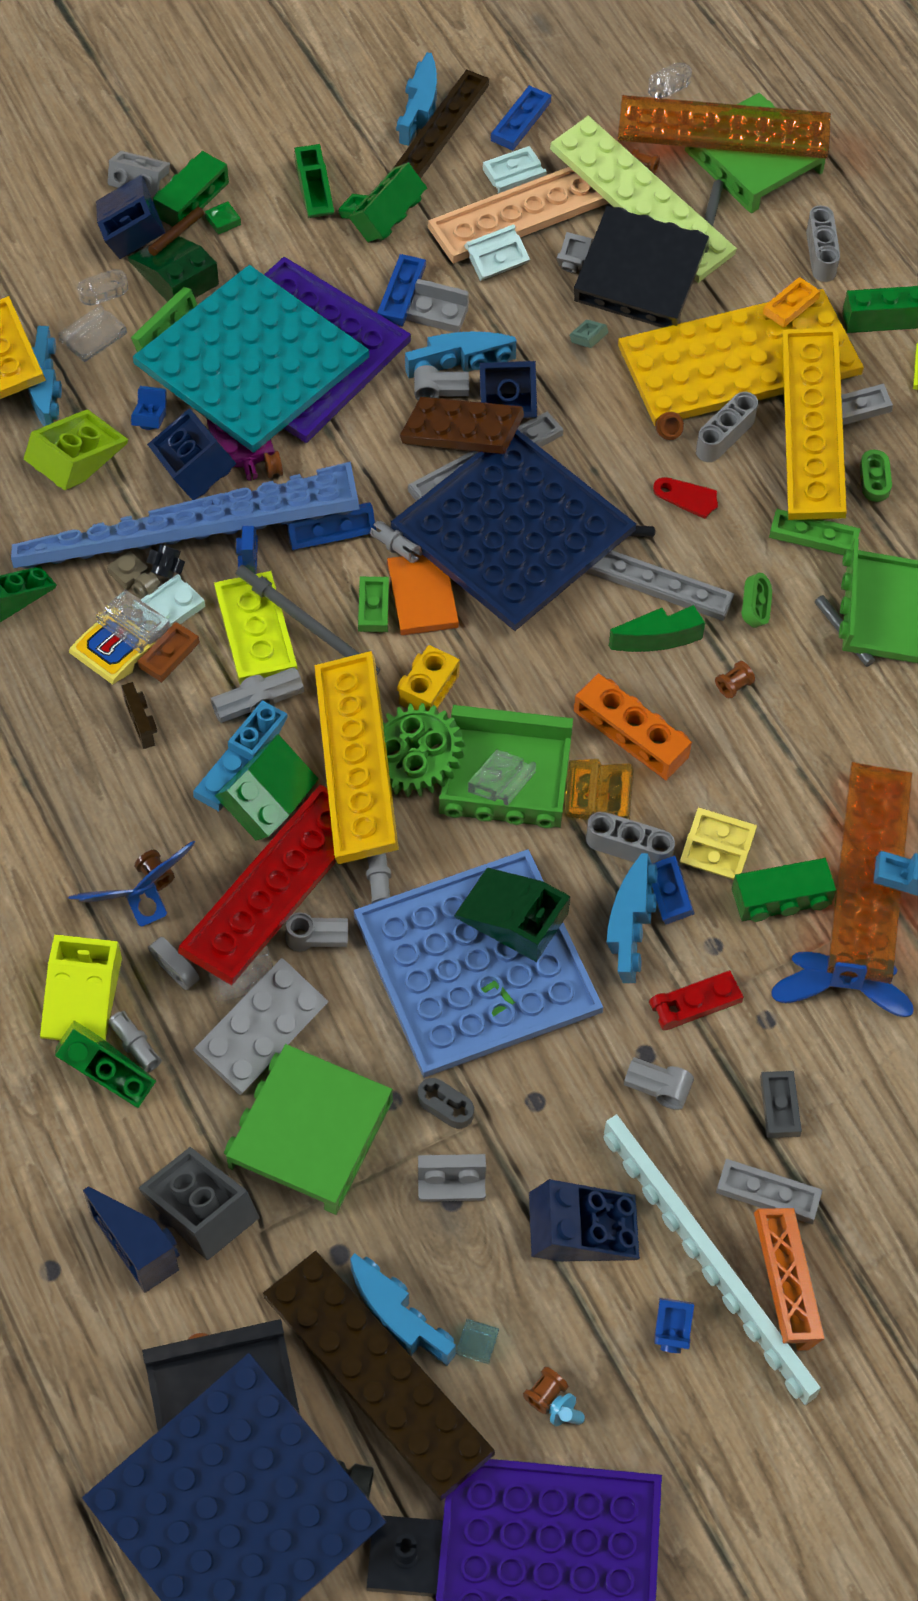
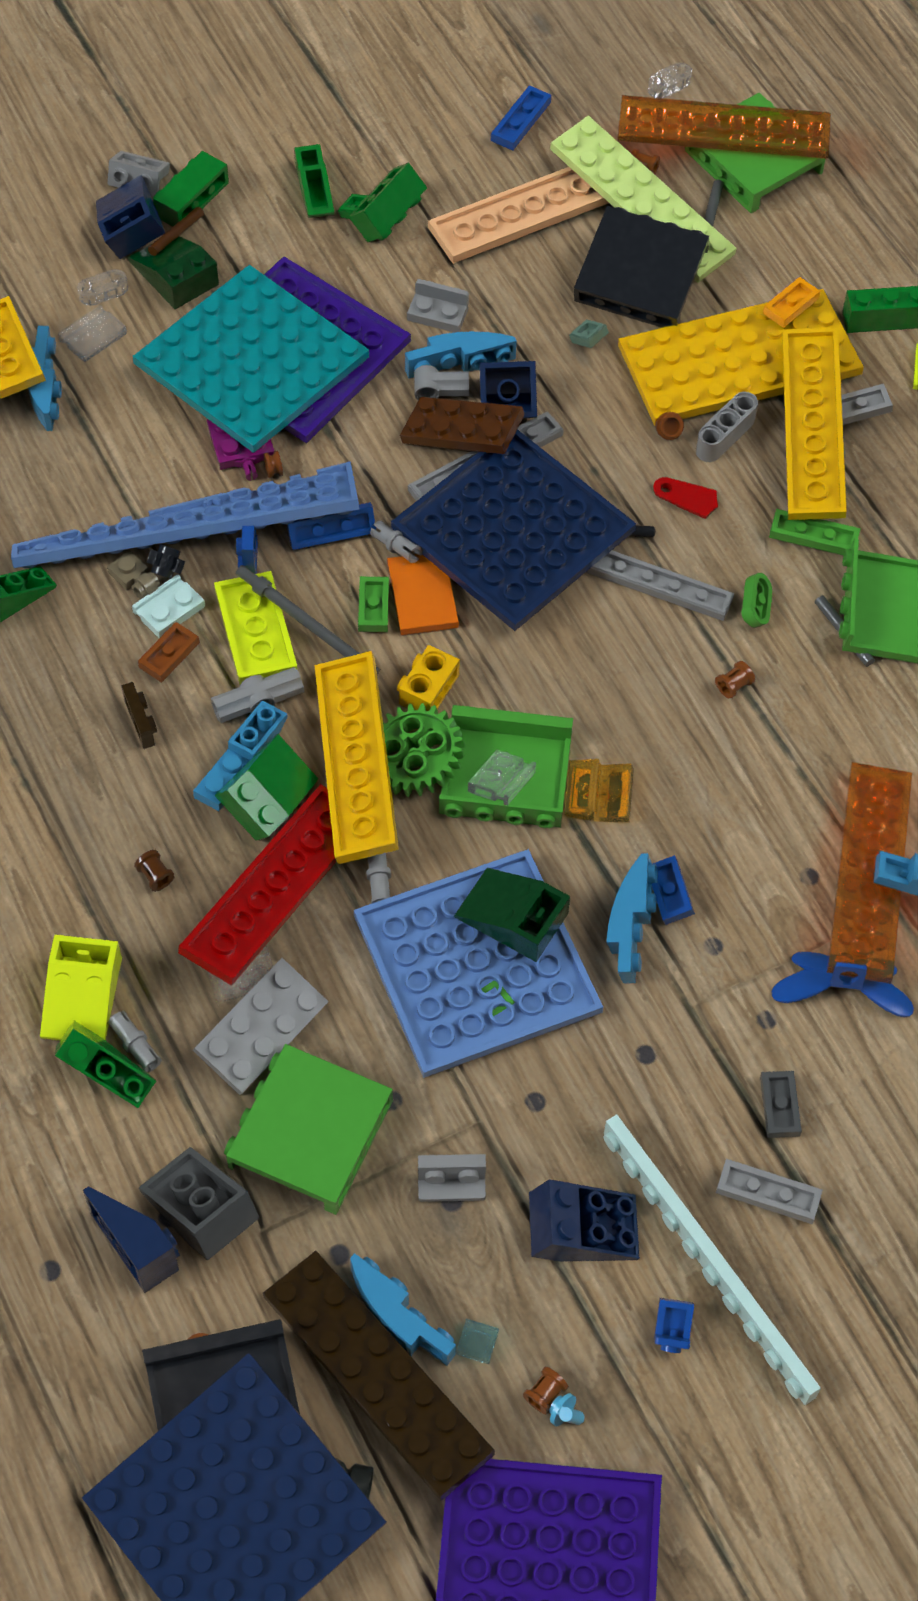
lime slope [24,409,129,490] -> none
blue piece [68,841,195,927] -> none
slope [69,612,156,685] -> none
clear plate [96,589,170,653] -> none
bright green plate [131,287,197,352] -> none
blue bracket [131,386,167,430] -> none
dark blue slope [147,408,236,500] -> none
light grey beam [148,937,200,990] -> none
green tile [205,201,241,235] -> none
light grey piece [285,912,348,952] -> none
black tile [366,1515,443,1597] -> none
blue plate [377,254,426,326] -> none
dark brown plate [393,69,489,178] -> none
dark azure slope [396,52,437,146] -> none
dark grey beam [418,1078,474,1129] -> none
light aqua plate [464,224,530,281] -> none
light aqua plate [483,146,547,194] -> none
light grey bracket [556,232,593,273] -> none
orange brick [574,673,692,781] -> none
light grey beam [586,812,675,864] -> none
green slope [608,605,705,652] -> none
light grey piece [624,1057,694,1110] -> none
red plate [649,970,744,1030] -> none
light yellow slope [679,807,757,880] -> none
green brick [732,858,836,922] -> none
orange fence [754,1208,825,1351] -> none
light grey beam [806,205,840,282] -> none
bright green plate [860,449,892,502] -> none

